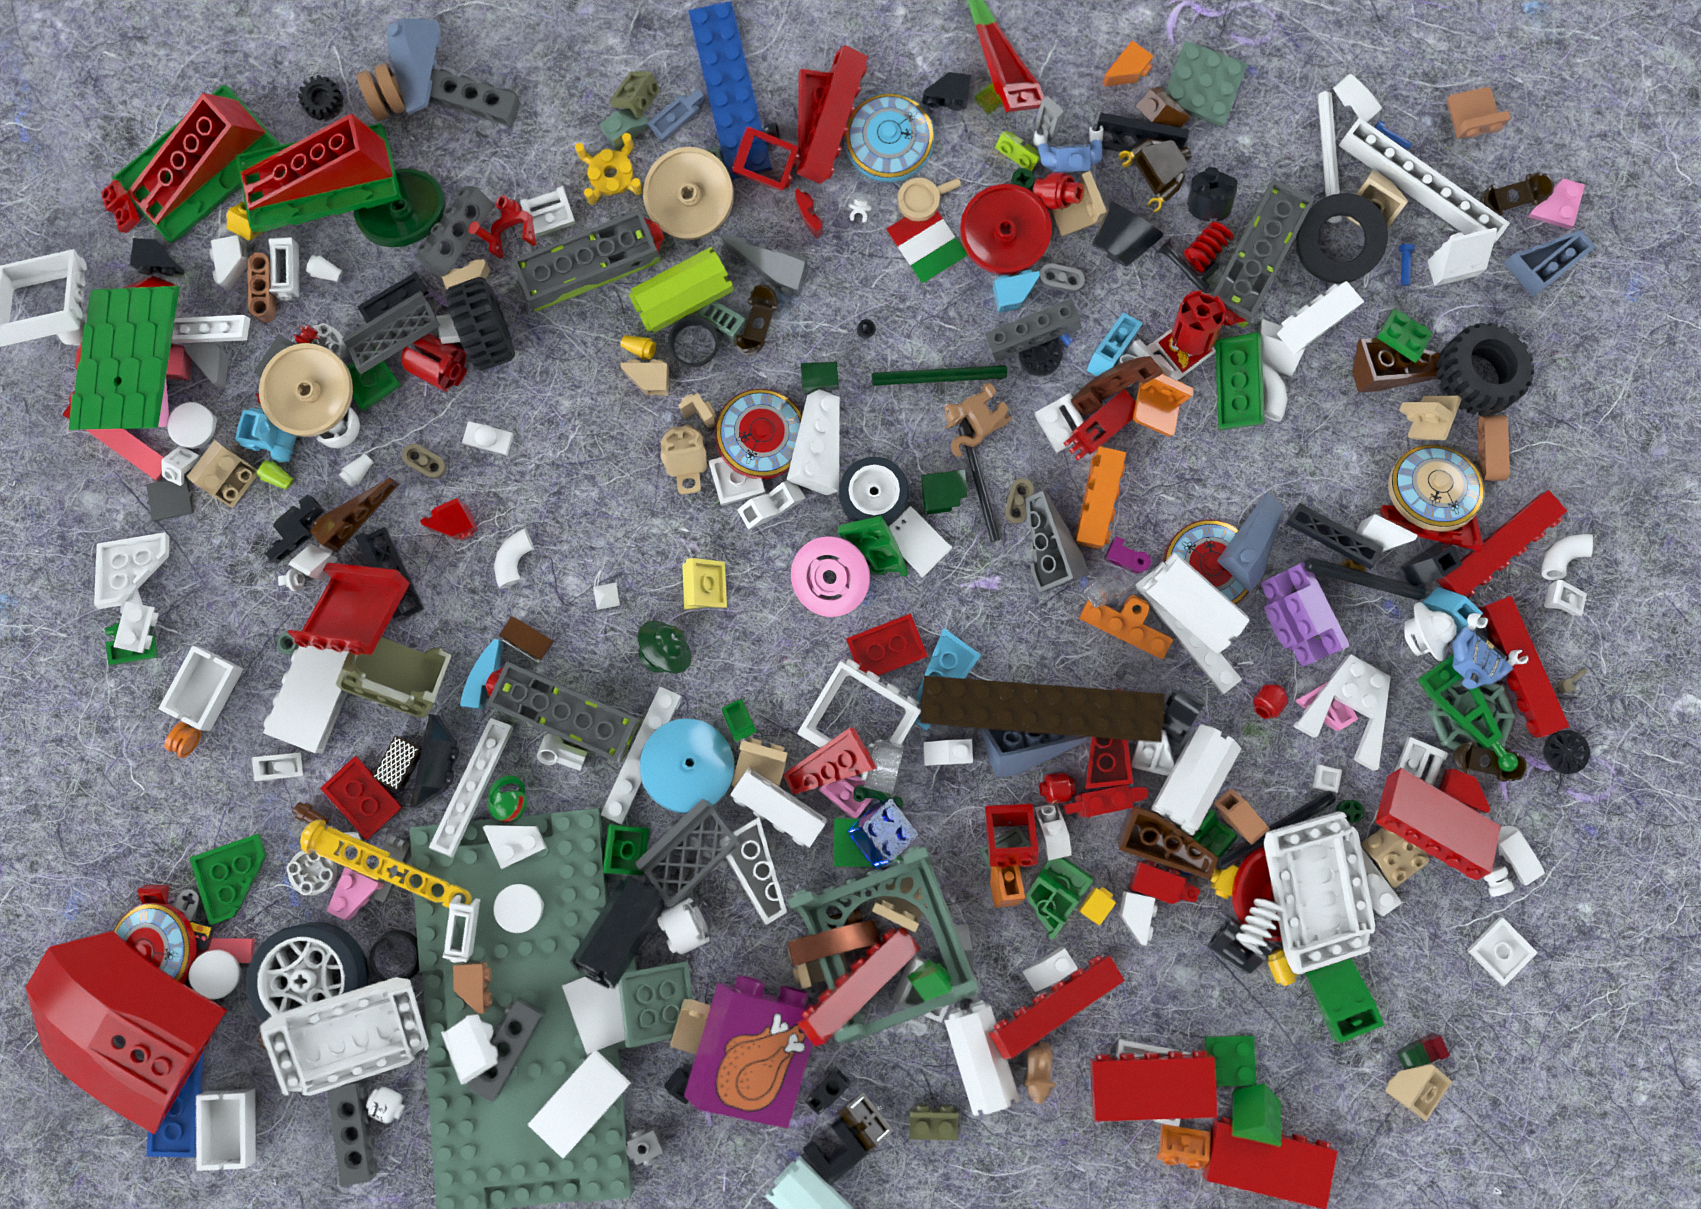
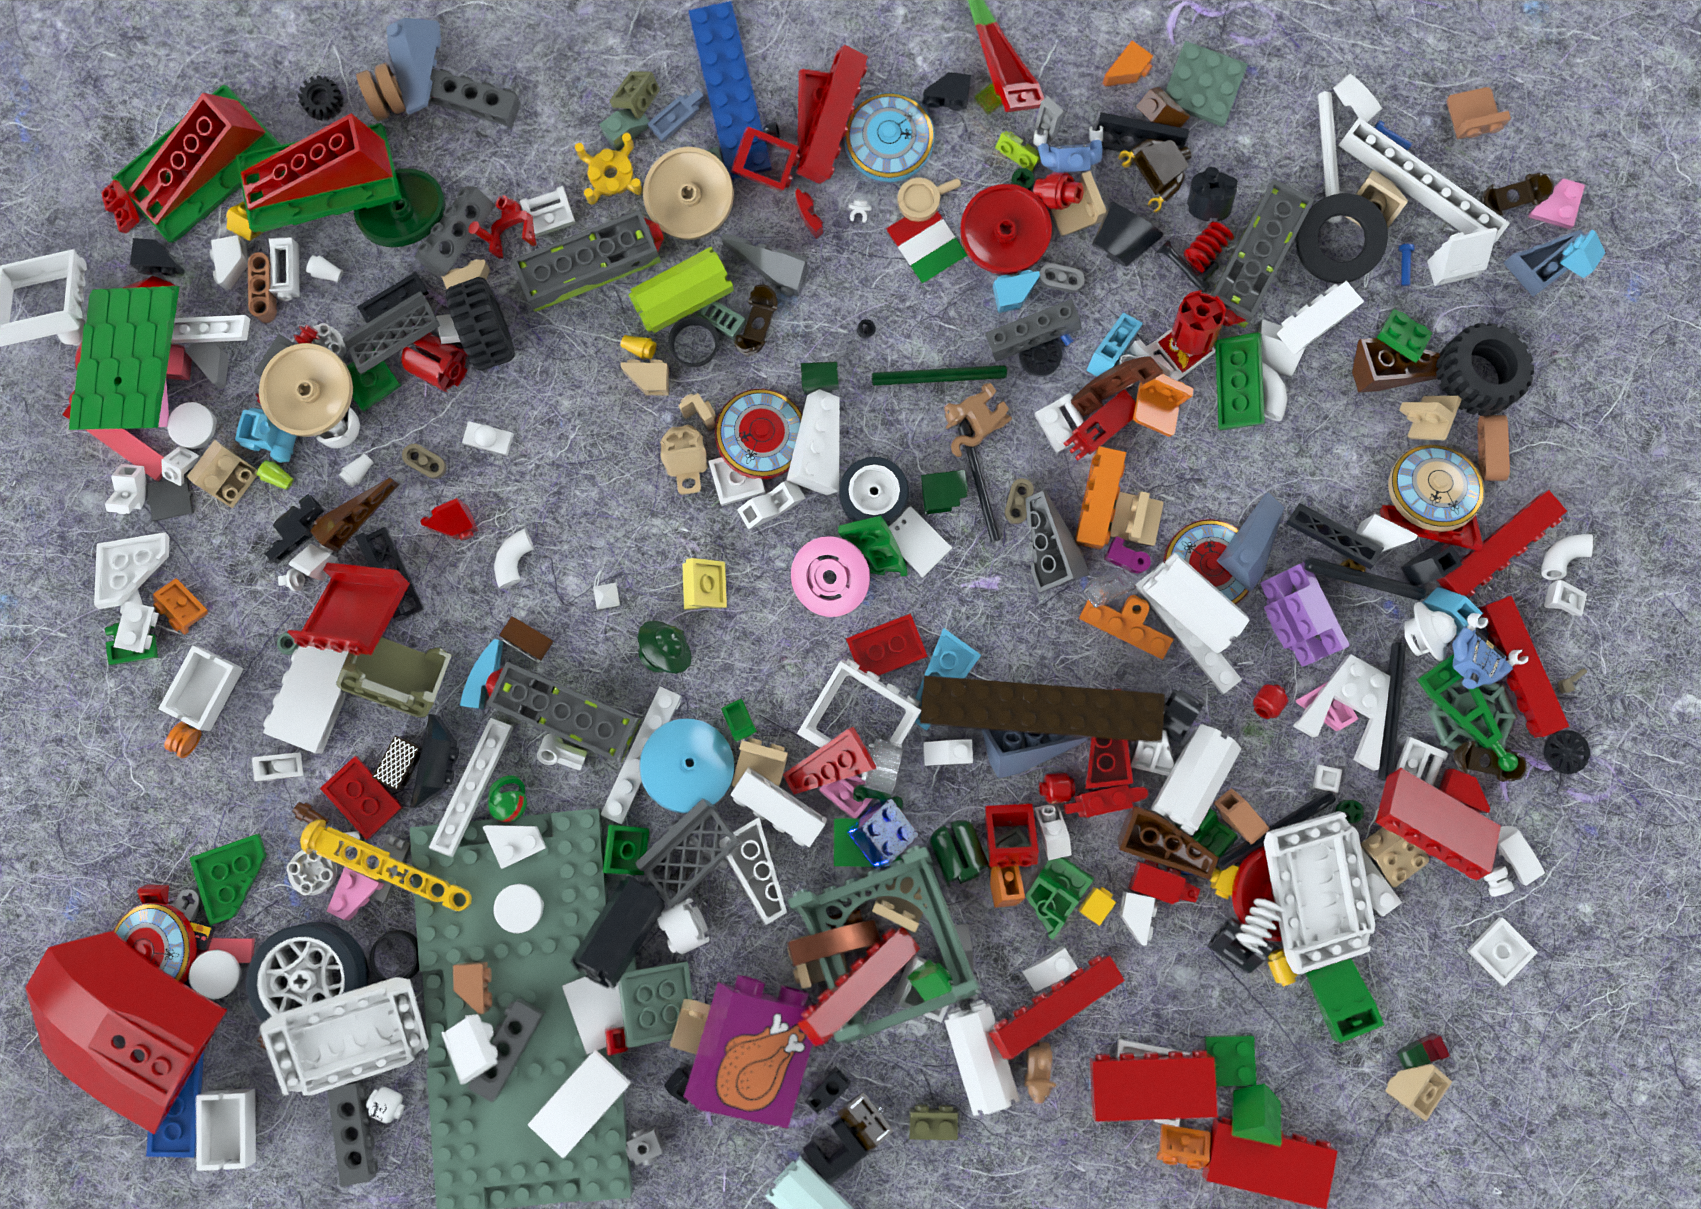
white window [443,895,480,963] -> none
none -> white brick [105,464,147,514]
none -> orange bracket [153,578,208,635]
none -> red slope [605,1026,628,1055]
none -> dark green cylinder [930,820,992,887]
none -> tan bracket [1110,492,1164,546]
none -> black axle [1378,642,1406,781]
none -> medium azure slope [1560,230,1606,278]

